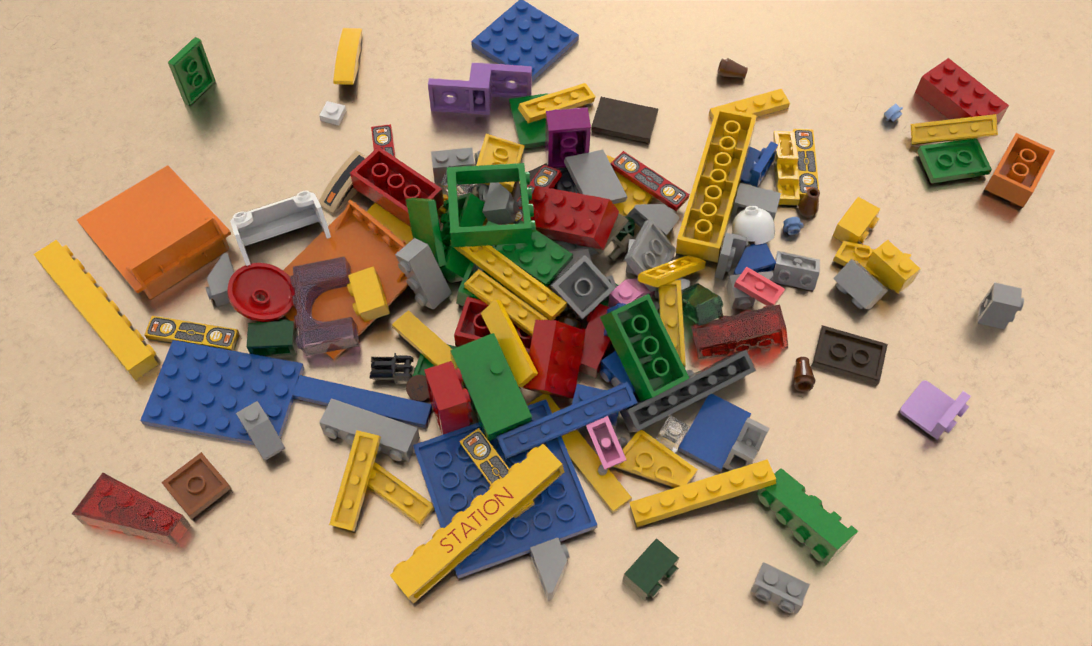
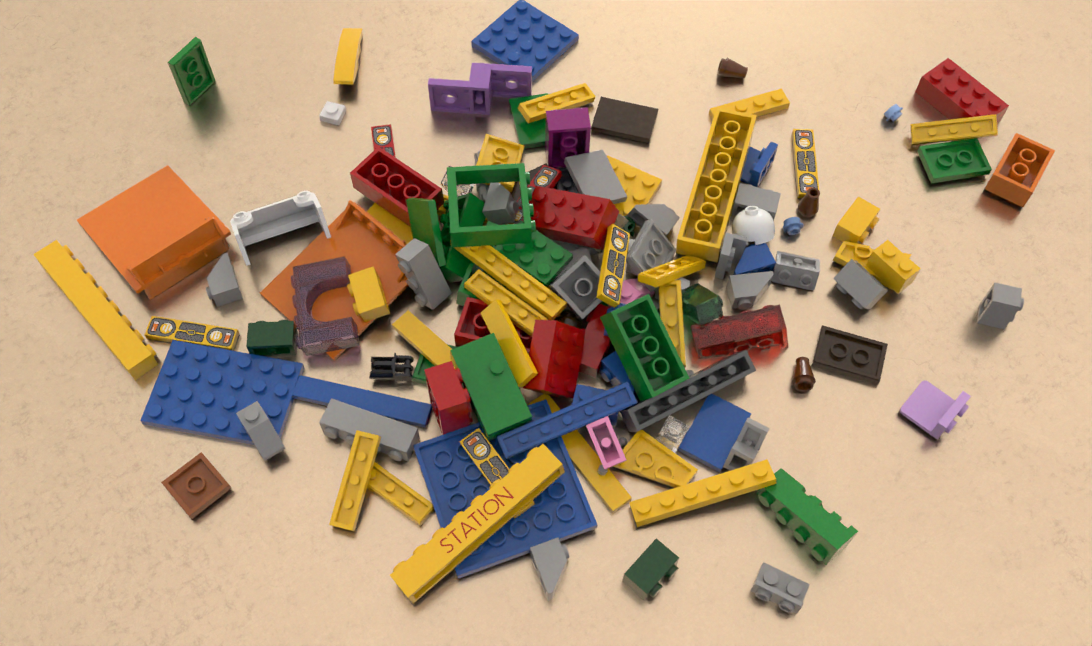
clear red wedge [72,473,190,546] -> none
red dish [227,263,296,322] -> none
tan slope [319,150,366,215] -> none
reddish brown piece [406,375,429,401] -> none
light grey brick [431,147,475,183] -> none
tile [610,151,690,211] -> none
coral plate [734,267,785,309] -> none
yellow slope [773,131,800,205] -> none
none -> tile [596,224,630,308]

